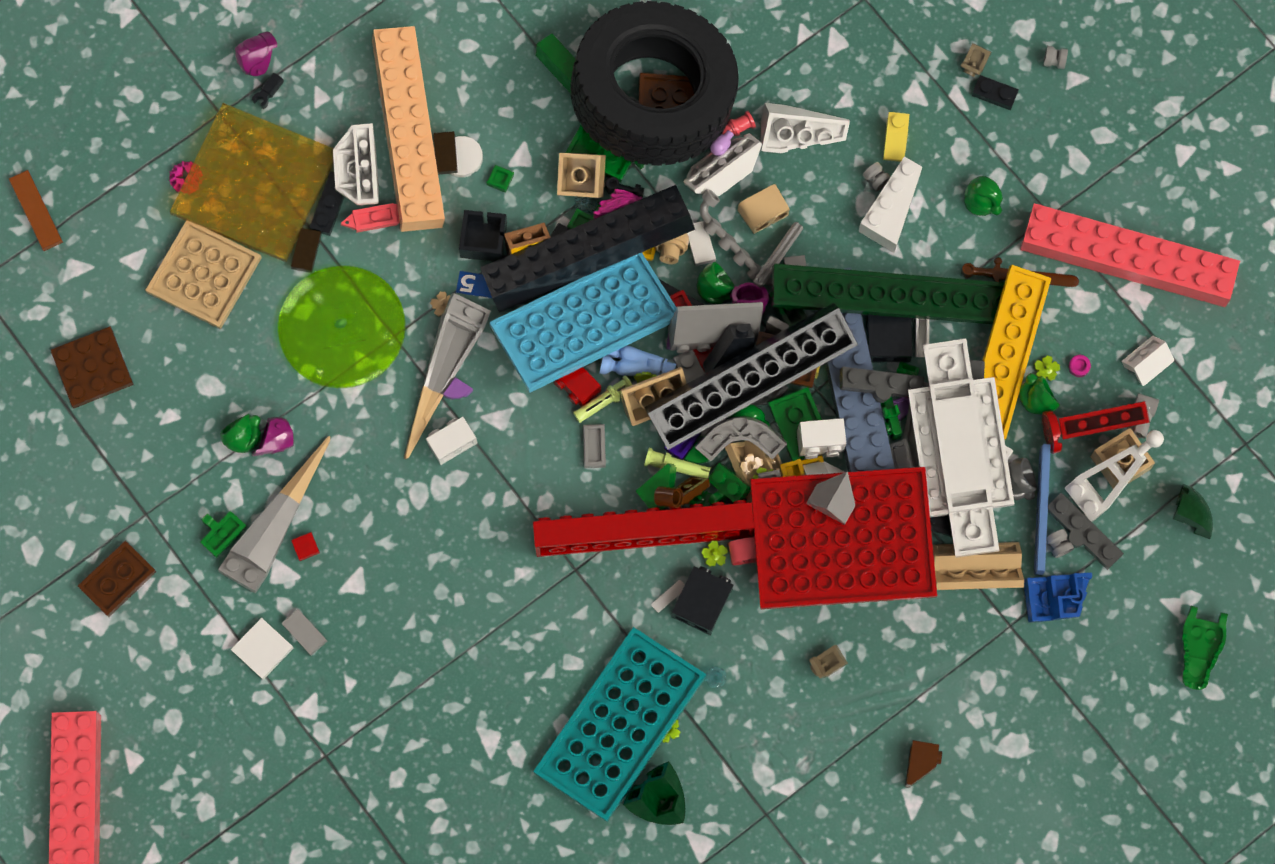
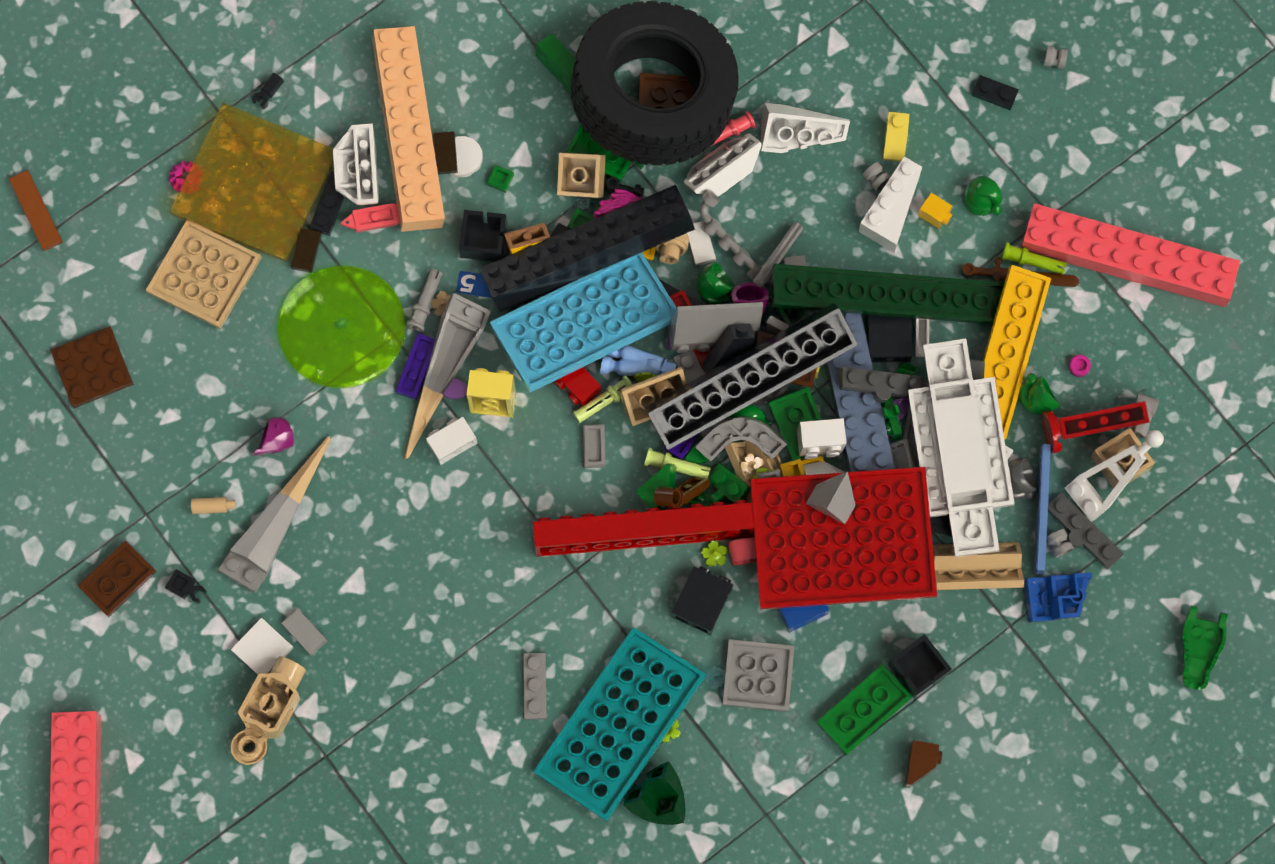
green plate [200,511,247,558] -> none
green piece [220,414,261,453] -> none
magenta helmet [235,31,277,76] -> none
red tile [291,532,320,561] -> none
white sticker [651,580,685,613] -> none
lavender cylinder [710,130,734,156] -> none
tan piece [738,184,790,234] -> none
dark tan bracket [809,645,848,678] -> none
dark tan bracket [961,43,992,77] -> none
lime plant [1034,355,1060,381] -> none
white panel [1122,336,1174,386] -> none
dark green brick [1173,484,1213,539] -> none
none -> black plate [165,569,207,604]
none -> tan cylinder [191,497,236,514]
none -> tan brick [231,656,306,765]
none -> dark purple plate [396,333,435,400]
none -> light grey pin [406,269,443,333]
none -> light yellow brick [467,368,516,418]
none -> light grey plate [524,653,547,720]
none -> light grey plate [722,639,794,712]
none -> blue slope [777,605,829,633]
none -> green plate [817,664,912,756]
none -> black piece [888,634,952,700]
none -> yellow brick [918,192,953,229]
none -> lime pin [1001,242,1067,275]

